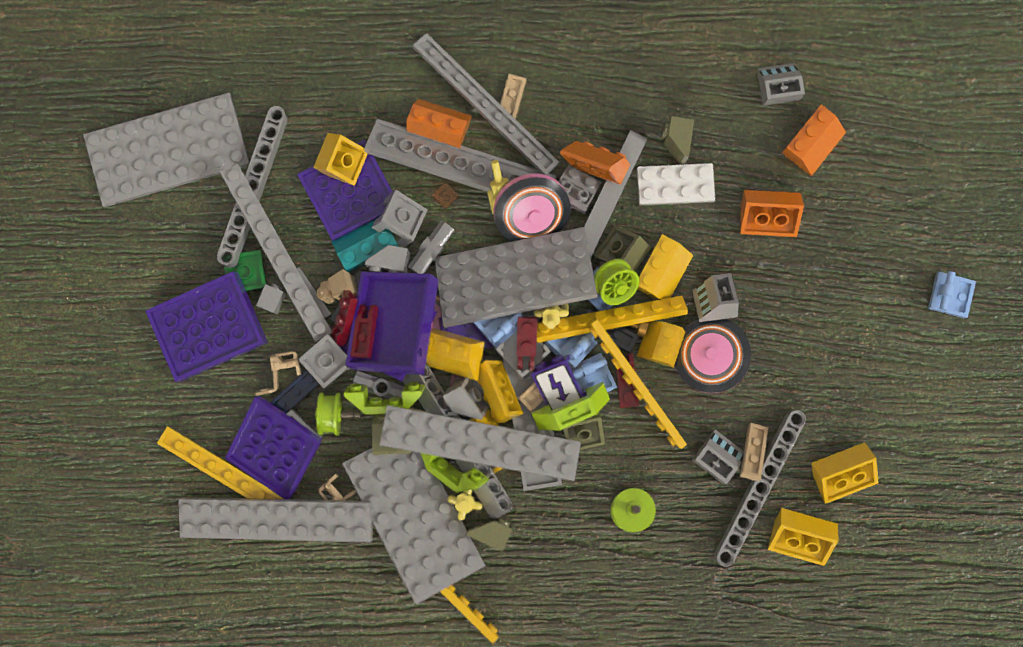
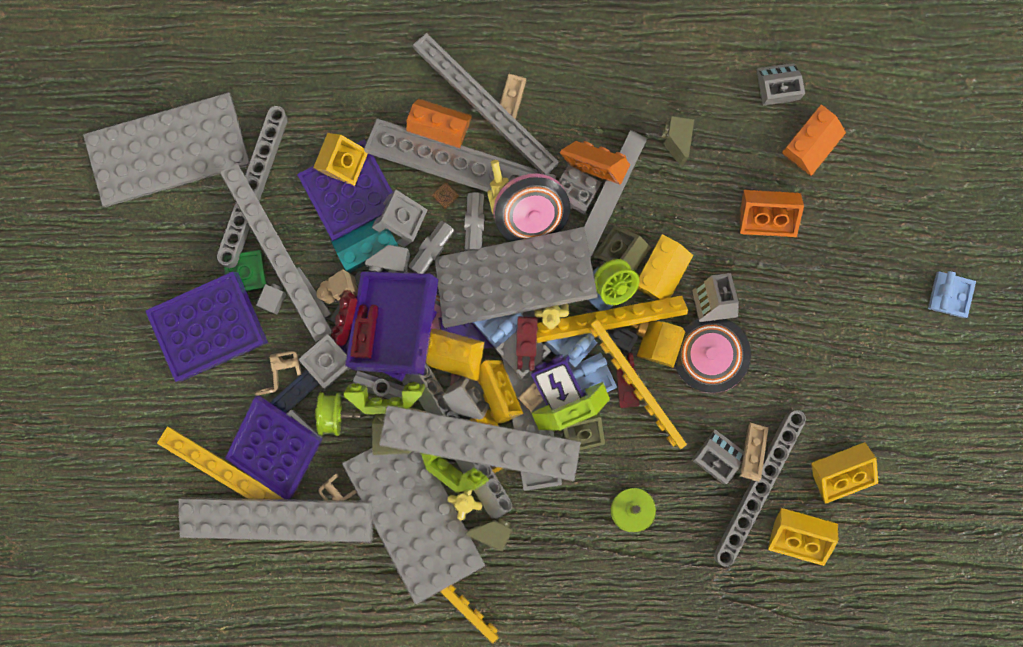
white plate [637,163,715,205] -> none
none -> light grey piece [465,192,485,251]

